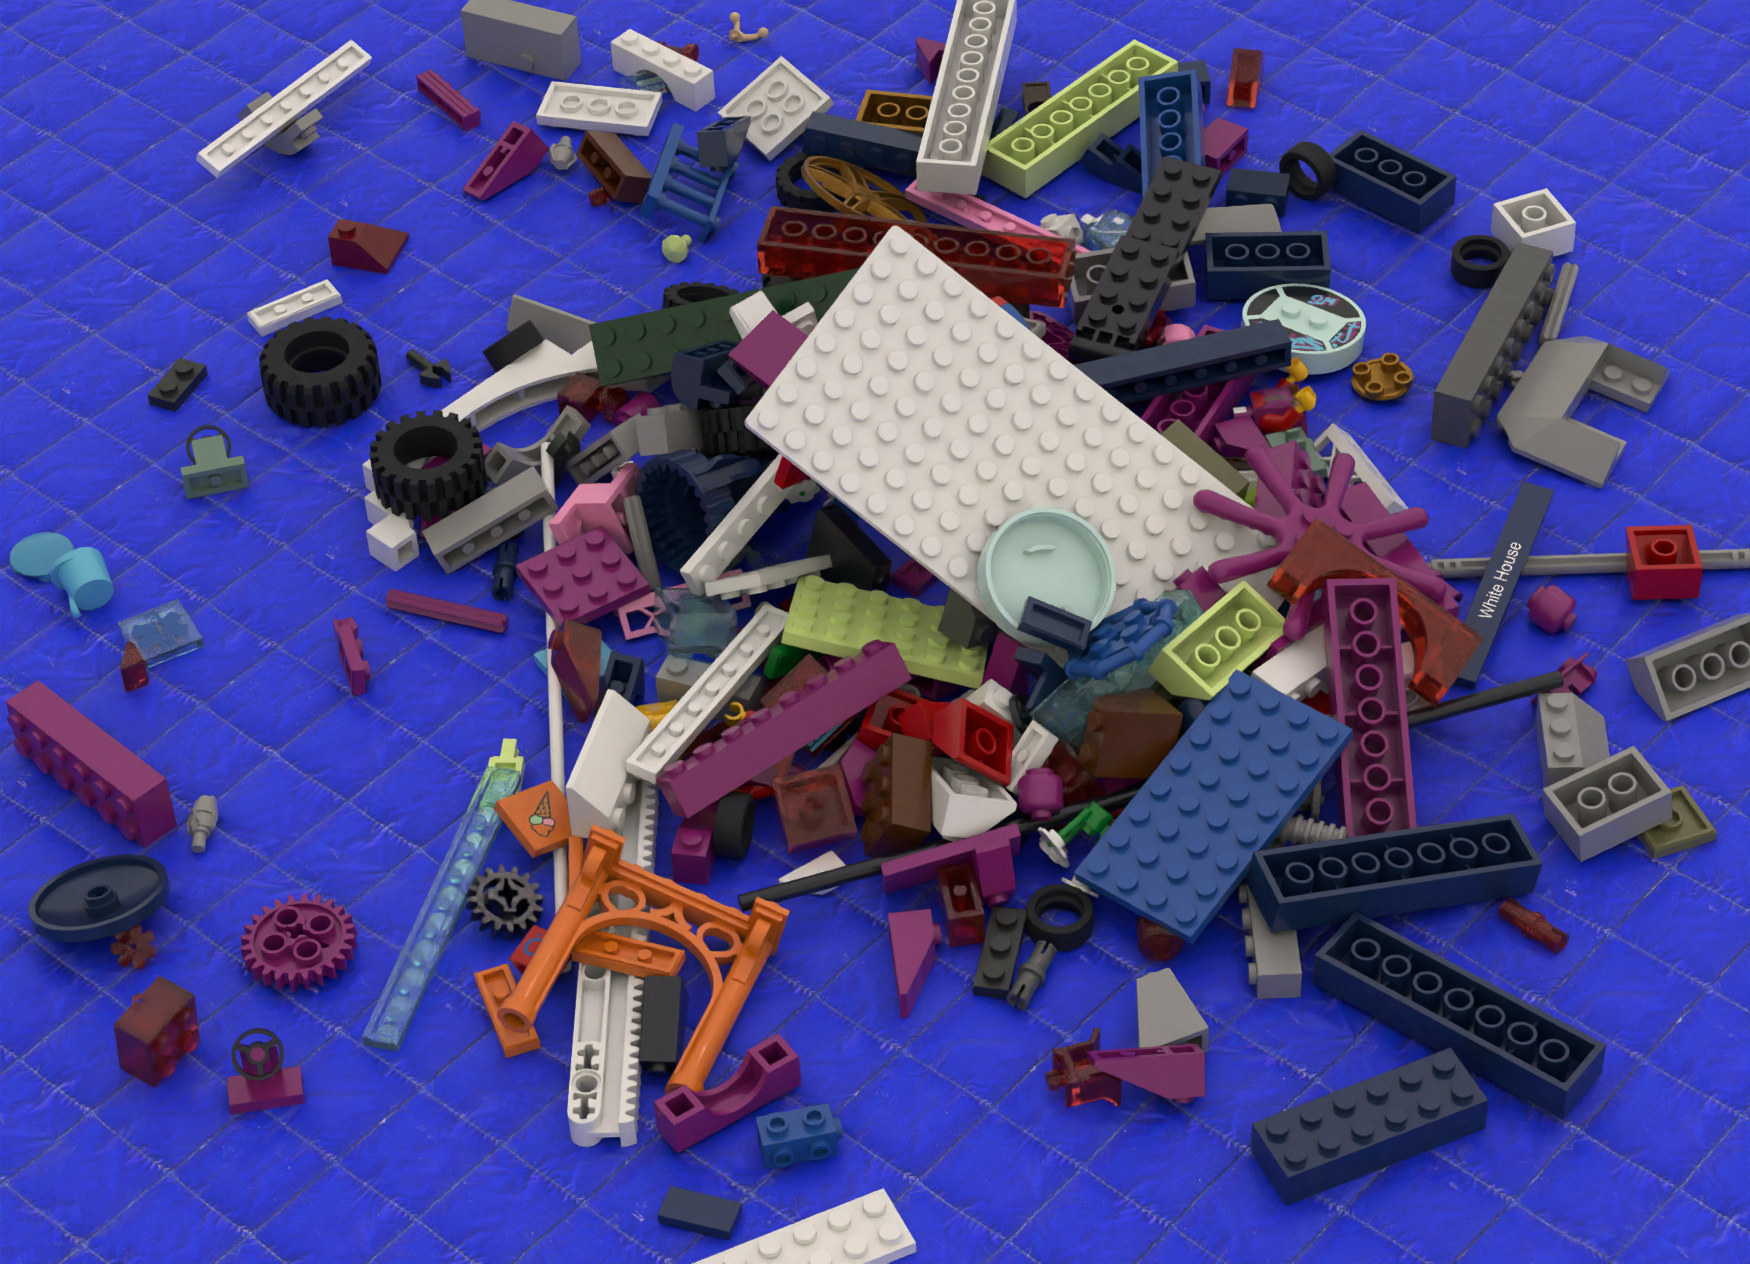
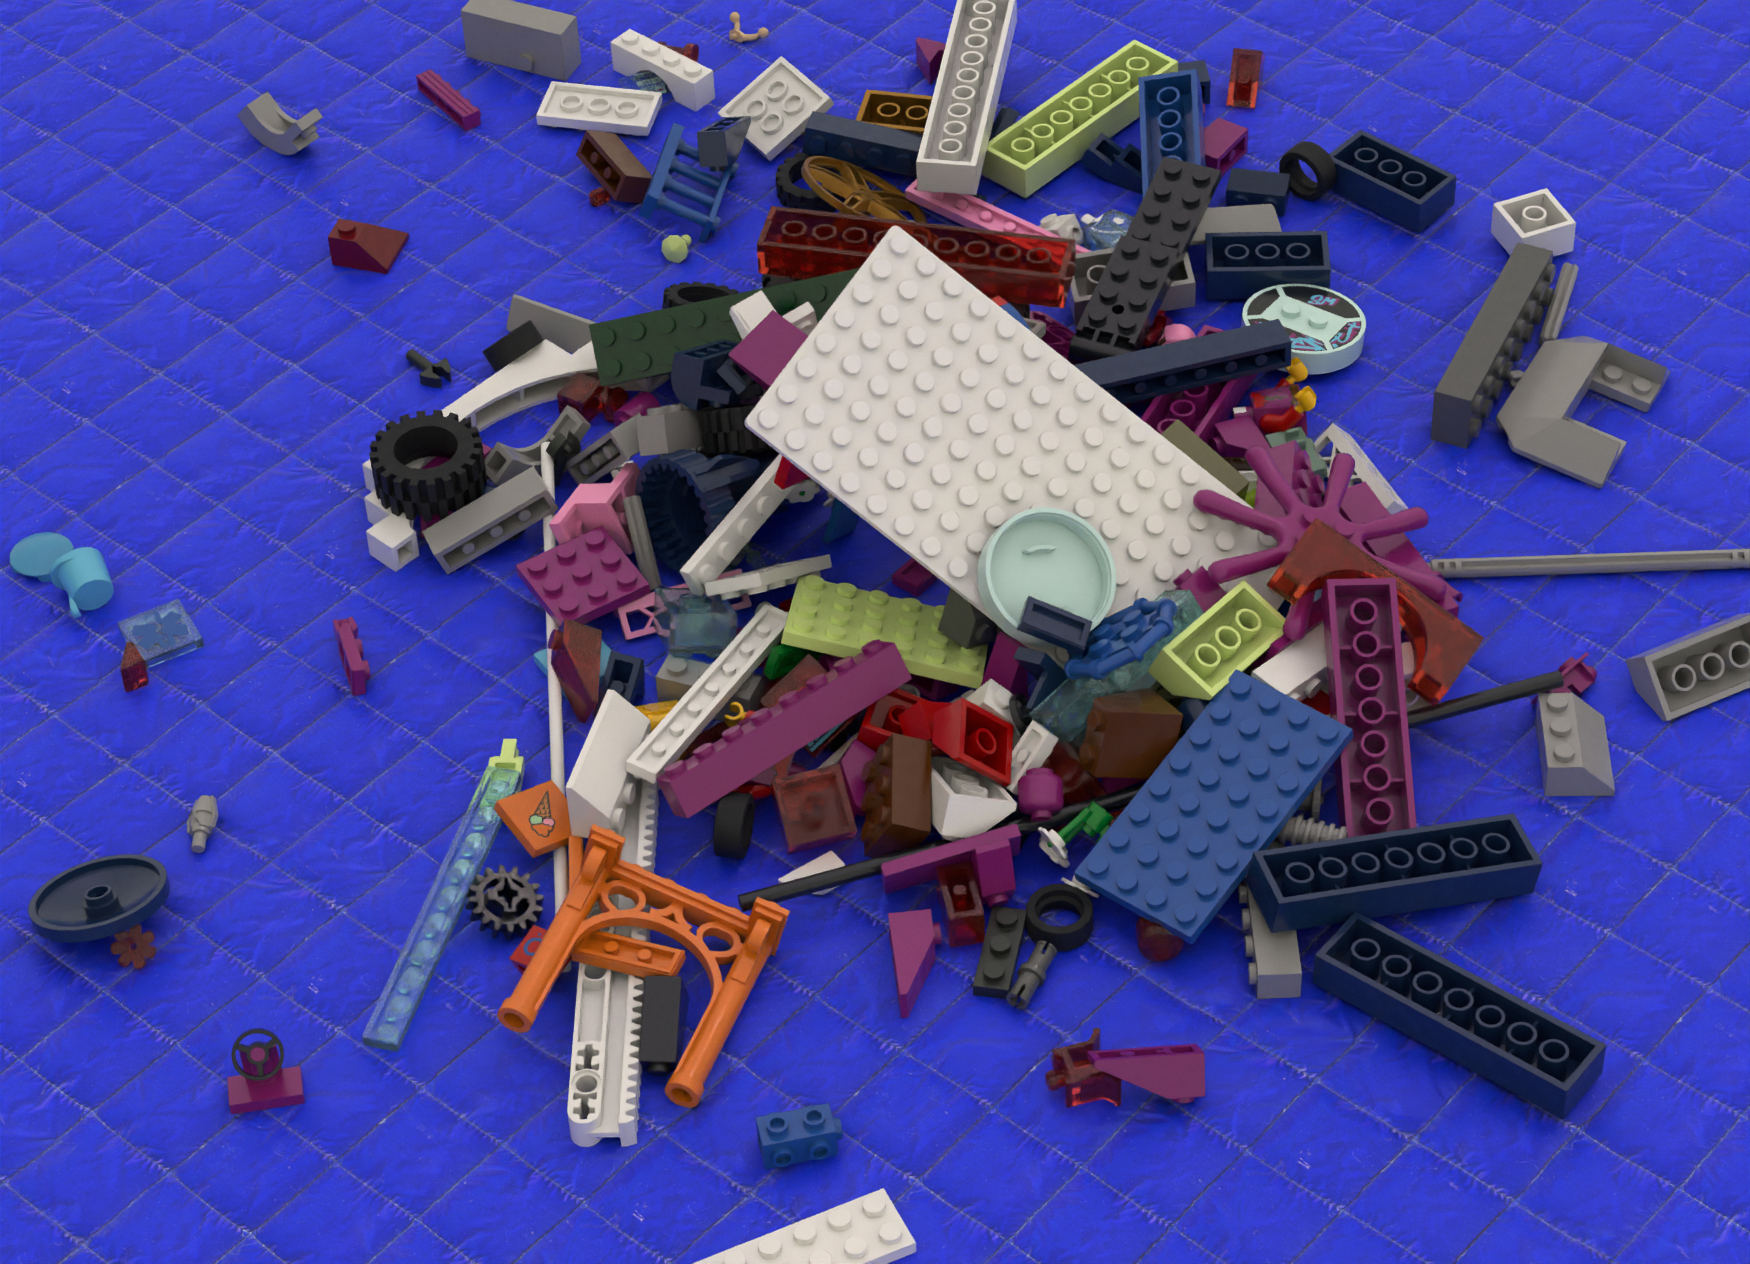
magenta brick [6,680,177,848] -> none
brick [113,976,200,1088] -> none
pearl dark grey plate [148,358,208,412] -> none
sand green piece [180,425,249,499] -> none
white plate [196,40,372,179] -> none
magenta gear [240,894,357,992] -> none
white tile [247,280,342,337] -> none
black tyre [259,316,381,428] -> none
magenta axle [385,589,509,633] -> none
magenta slope [462,121,550,201] -> none
orange tile [474,963,541,1059] -> none
dark blue pin [492,542,519,601] -> none
light grey piece [548,136,577,170] -> none
magenta arch [654,1033,801,1153] -> none
dark blue tile [658,1186,742,1240] -> none
magenta slope [671,803,719,885] -> none
black slope [806,504,892,592] -> none
dark brown piece [1022,81,1051,116] -> none
light grey slope [1136,967,1209,1053] -> none
dark blue brick [1251,1047,1488,1206] -> none
pearl gold dish [1351,353,1414,401] -> none
dark blue tile [1442,481,1554,689] -> none
black tyre [1451,235,1509,289] -> none
clear red pin [1498,897,1569,954] -> none
magenta head [1526,585,1578,634] -> none
light grey brick [1543,746,1672,862] -> none
red slope [1625,525,1703,600] -> none
olive tile [1637,785,1717,860] -> none

